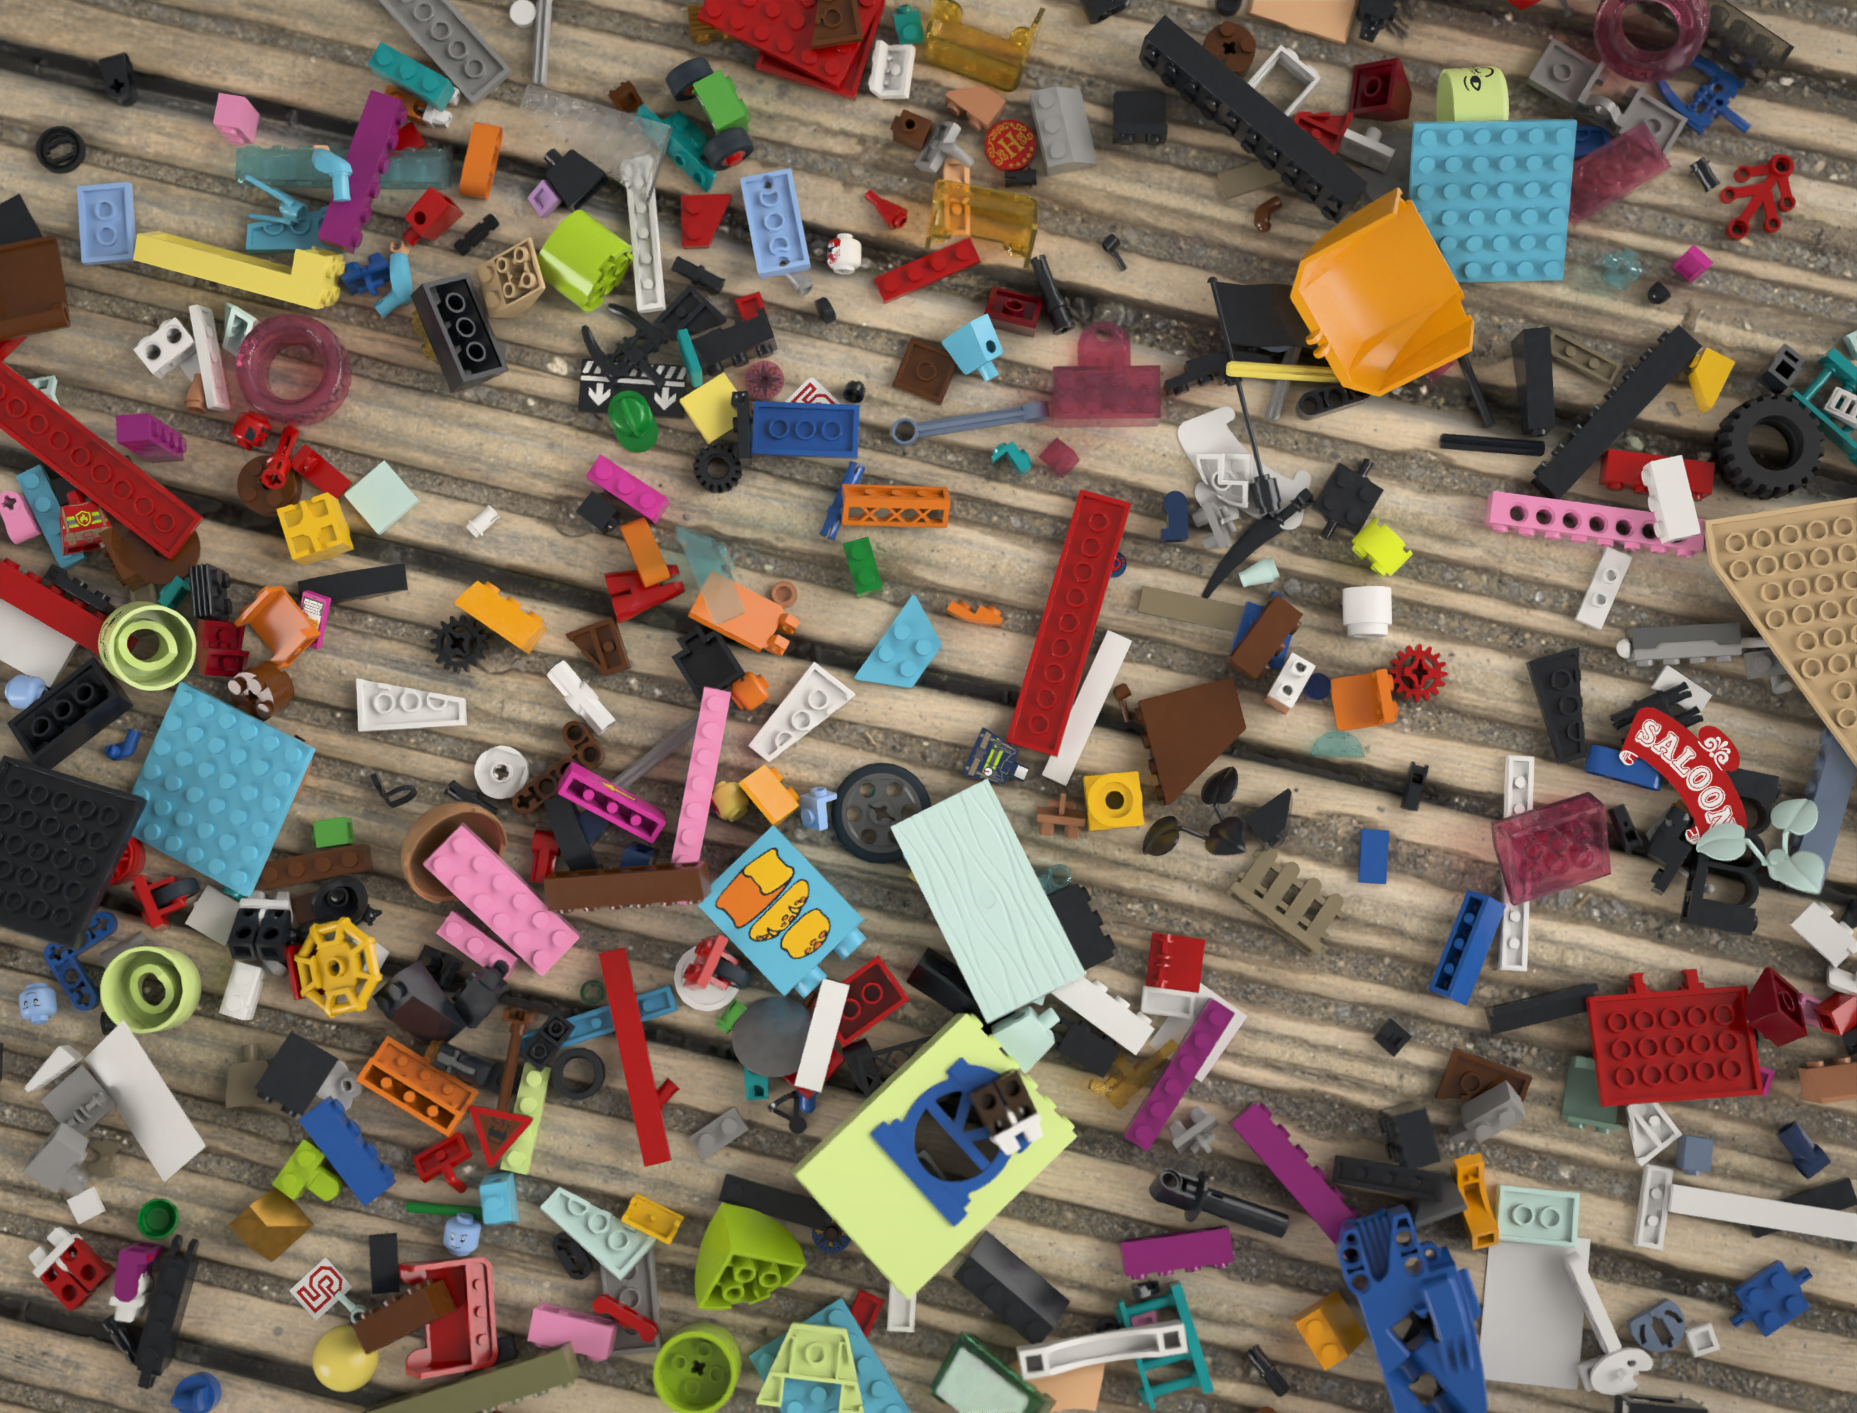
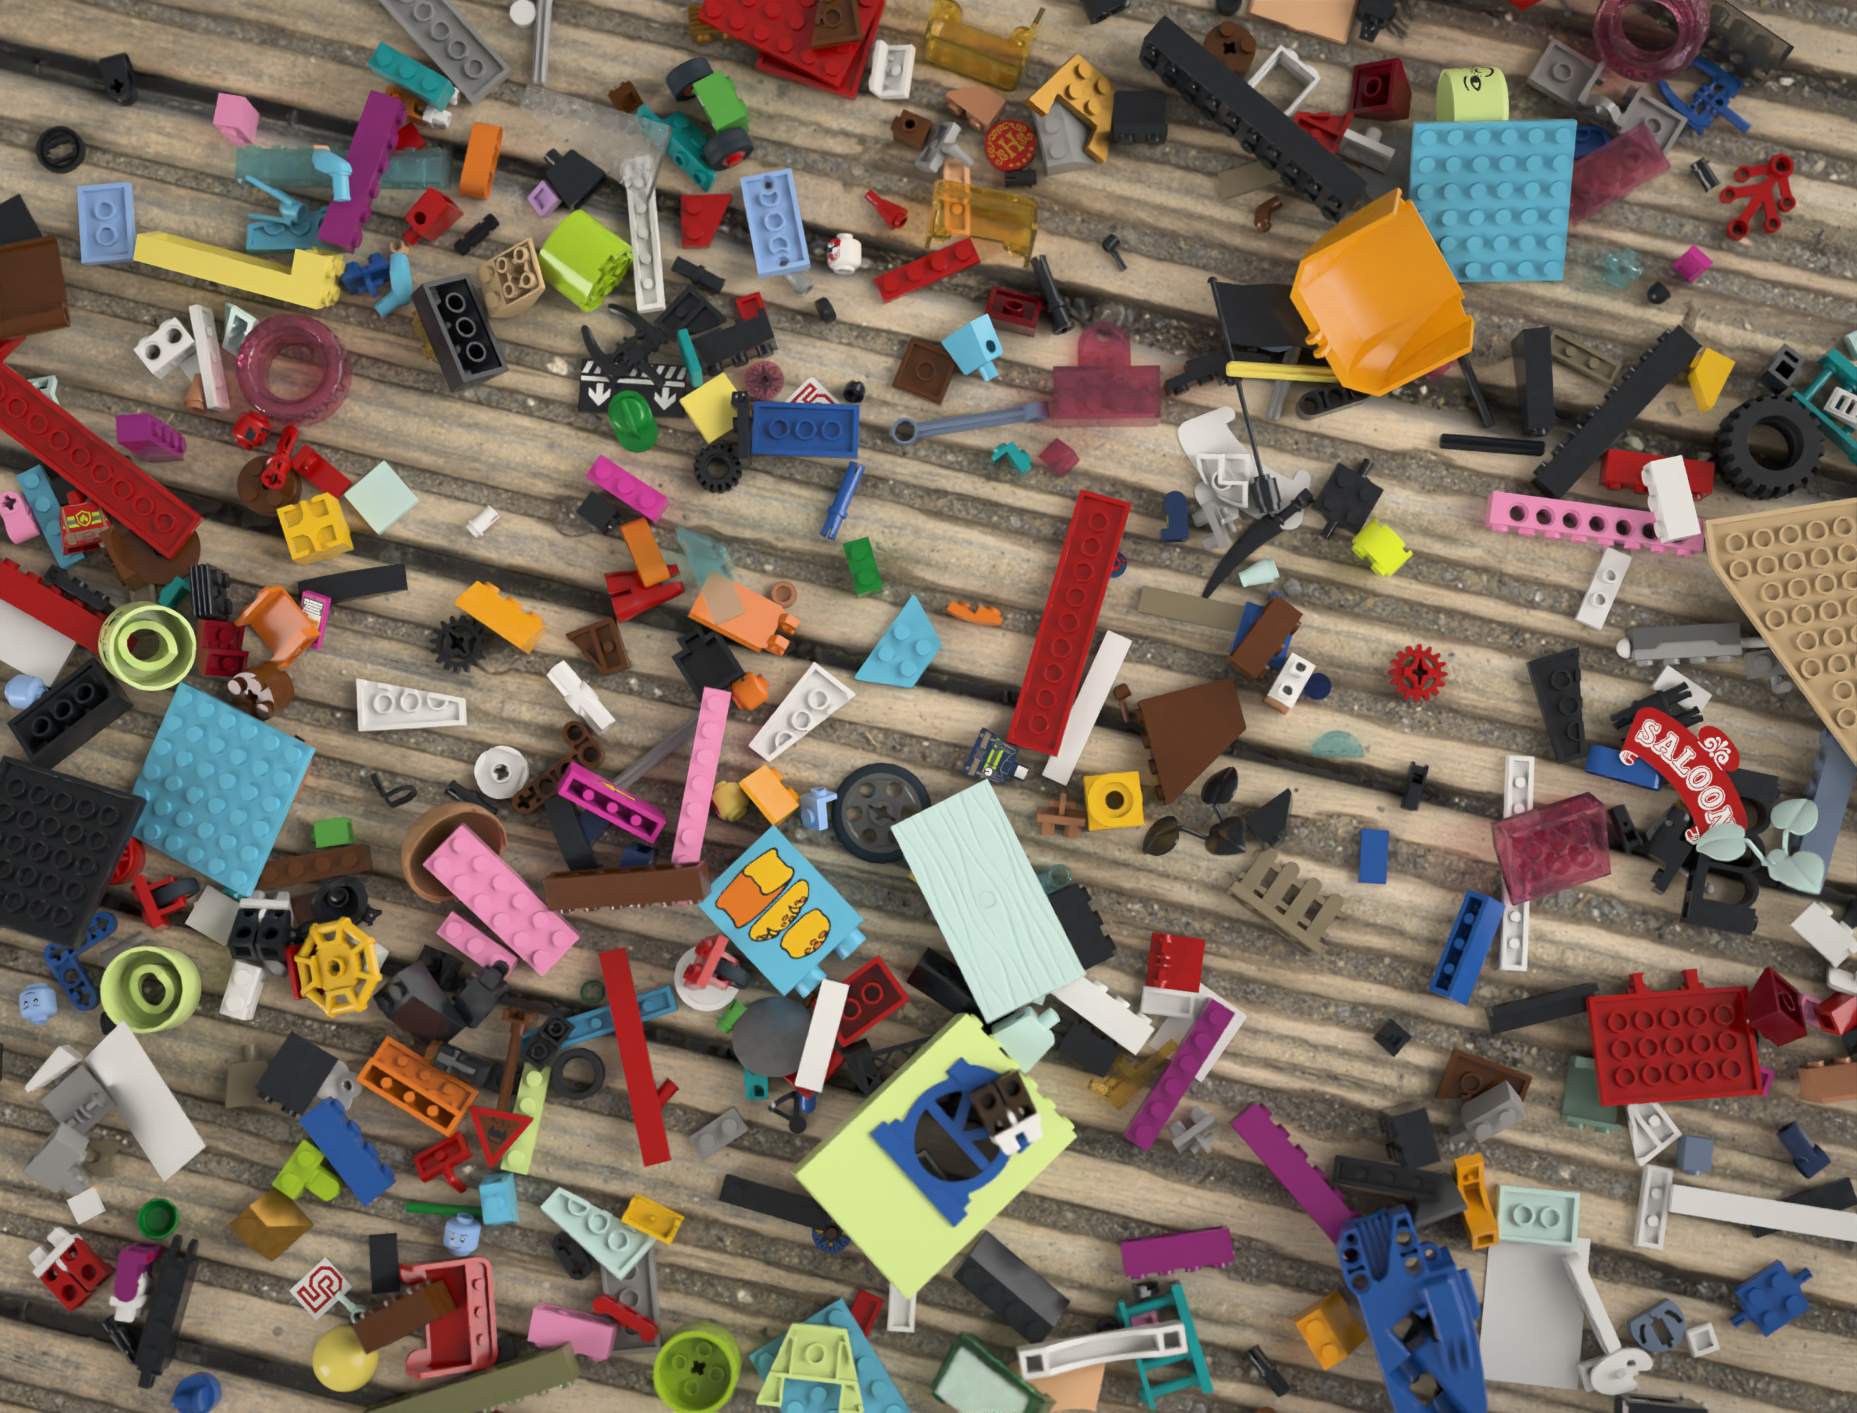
blue arm [105,728,142,761] -> none
red piece [529,829,561,883] -> none
lime brick [695,1203,806,1310] -> none
orange fence [841,484,951,528] -> none
teal bracket [891,4,925,45] -> none
black piece [1149,1168,1289,1238] -> none
orange bracket [1329,668,1398,731] -> none
white piece [1342,586,1392,638] -> none
none -> pearl gold wing [1024,54,1115,164]

